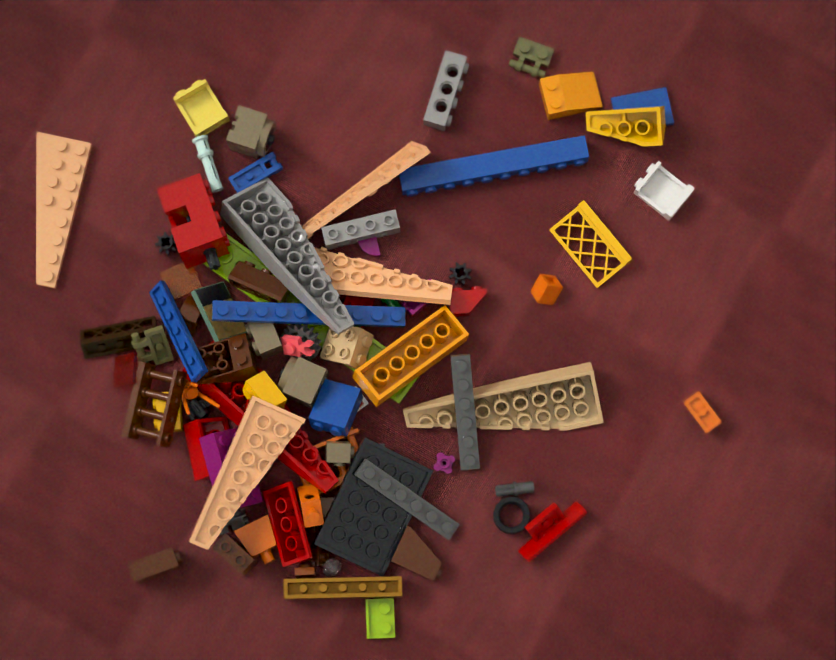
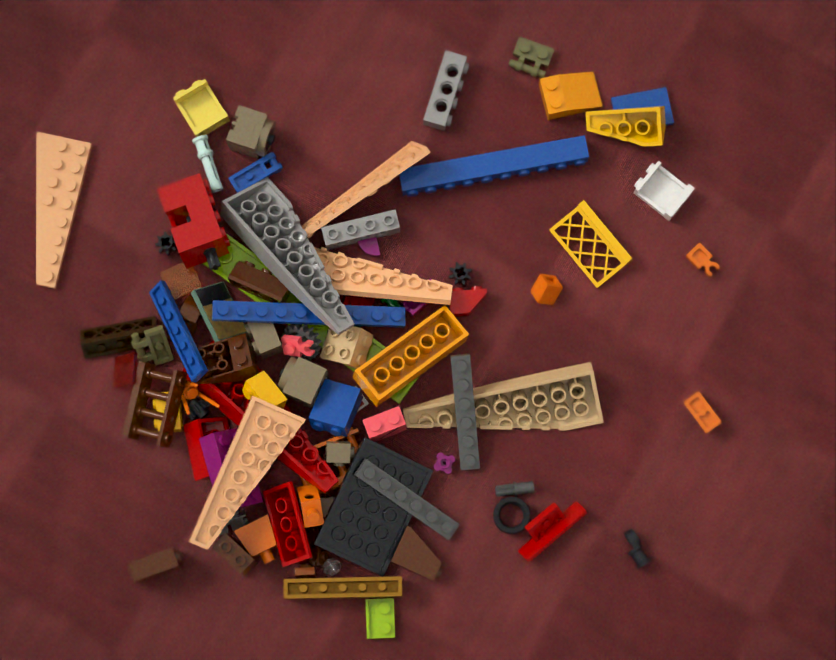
none -> coral brick [362,406,407,442]
none -> black connector [623,528,652,570]
none -> orange plate [685,242,720,277]

